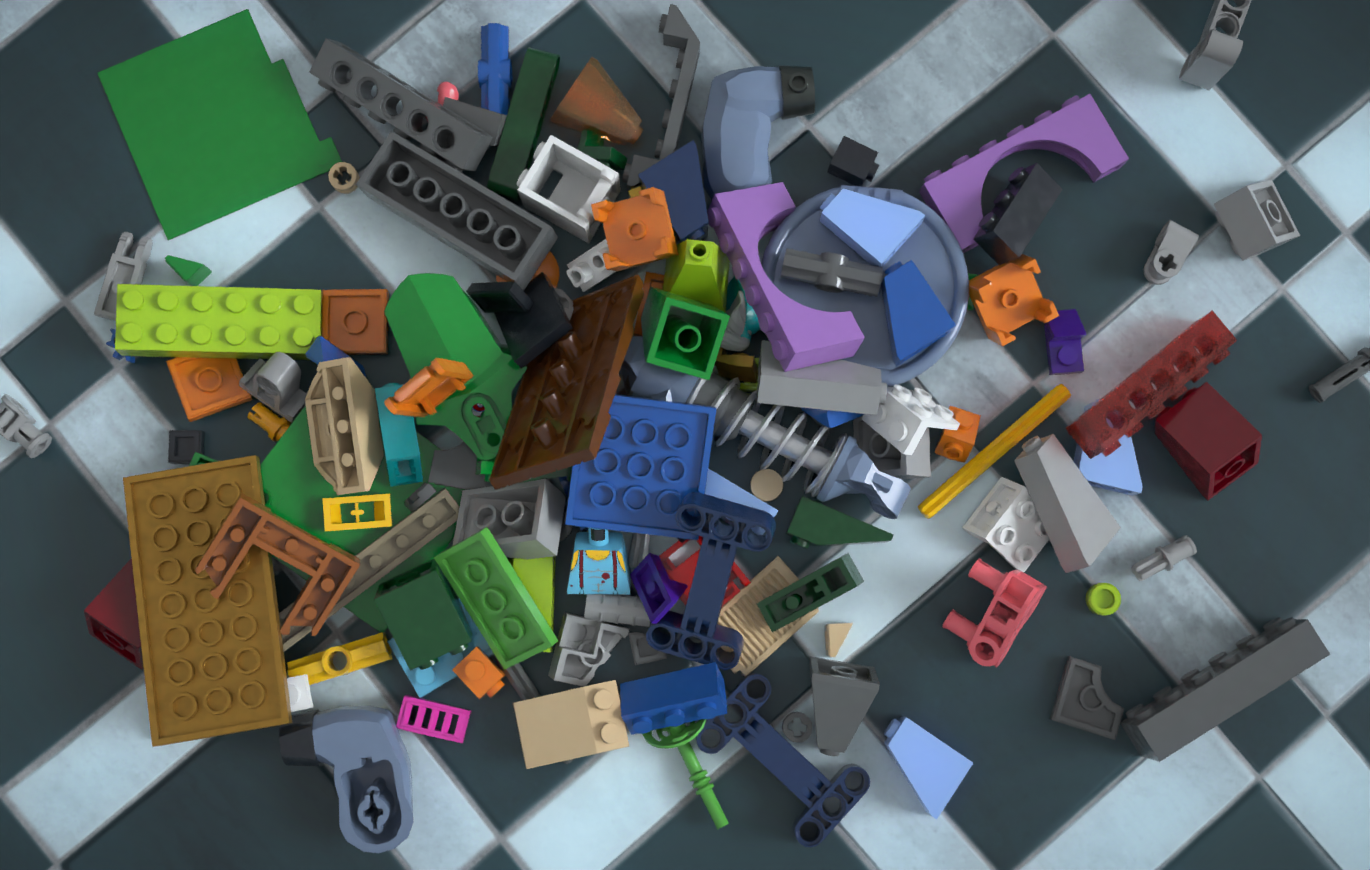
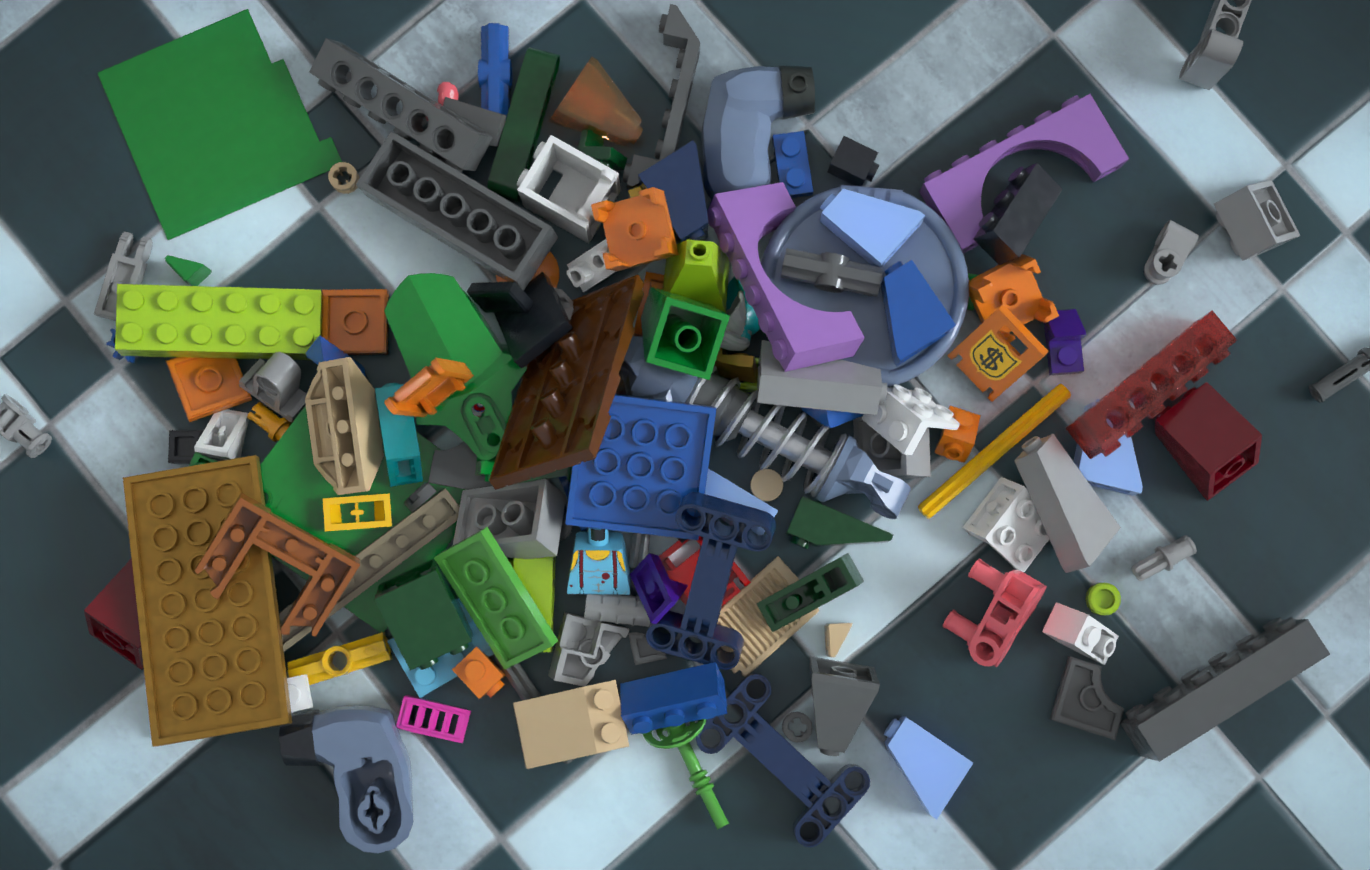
none -> white slope [194,409,249,460]
none -> blue plate [772,131,813,198]
none -> orange container [947,304,1048,402]
none -> slope [1042,602,1119,665]

